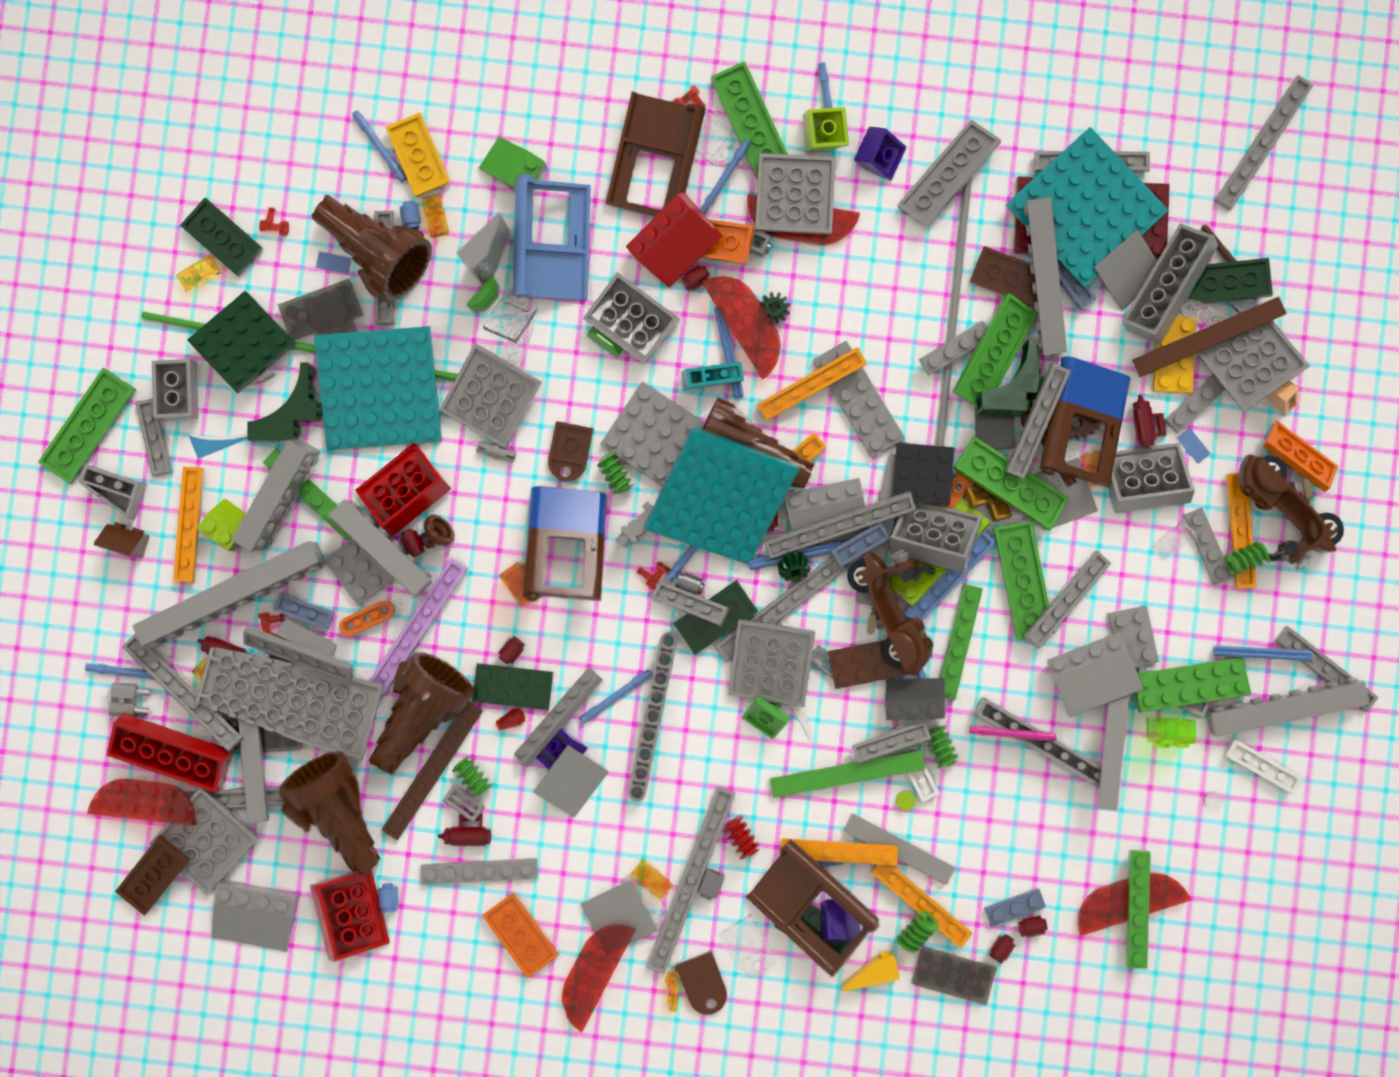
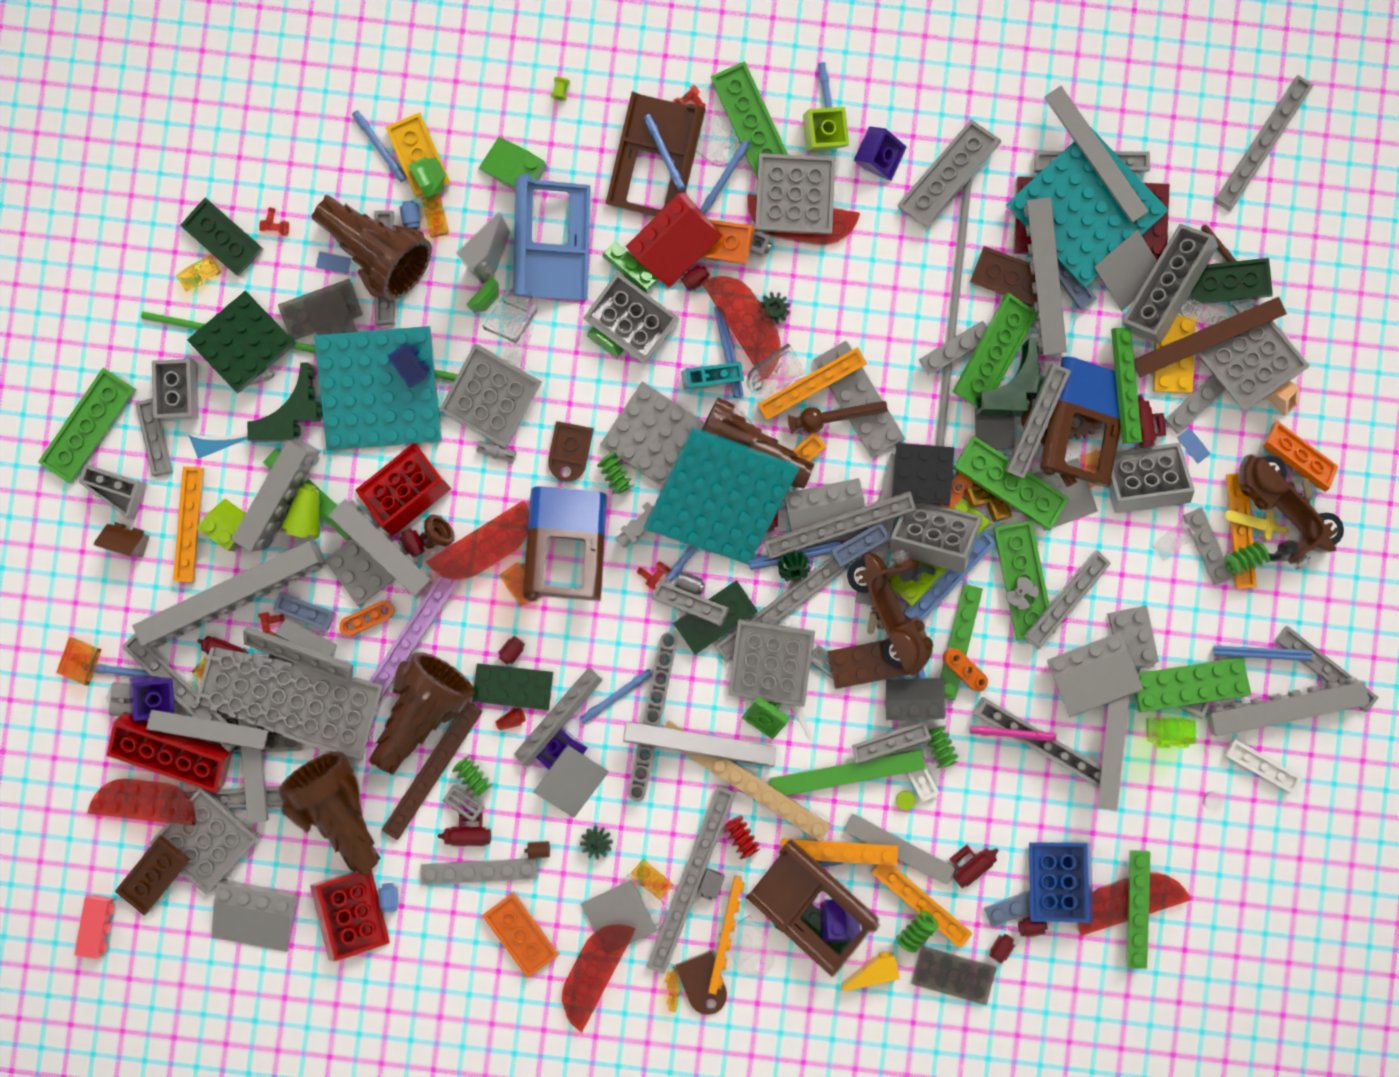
none -> clear orange plate [56,636,102,685]
none -> coral brick [74,894,115,959]
none -> dark purple slope [129,676,174,721]
none -> light grey tile [147,710,269,750]
none -> lime cone [281,484,320,539]
none -> clear blue brick [387,342,431,388]
none -> bright green slope [408,157,446,200]
none -> clear red plate [425,500,529,580]
none -> reddish brown piece [524,841,550,859]
none -> lime bush [550,77,571,101]
none -> dark green gear [580,826,613,860]
none -> bright green plate [602,241,658,293]
none -> tile [623,721,777,767]
none -> medium blue piece [643,114,685,191]
none -> tan plate [664,720,831,842]
none -> light orange plate [708,875,745,994]
none -> clear tile [746,343,806,399]
none -> reddish brown piece [788,400,888,434]
none -> orange plate [942,648,988,692]
none -> dark red piece [949,844,999,889]
none -> light grey piece [1006,577,1039,609]
none -> blue slope [1029,842,1093,923]
none -> light grey tile [1044,85,1149,223]
none -> bright green plate [1111,328,1142,444]
none -> light yellow sword [1225,510,1289,541]

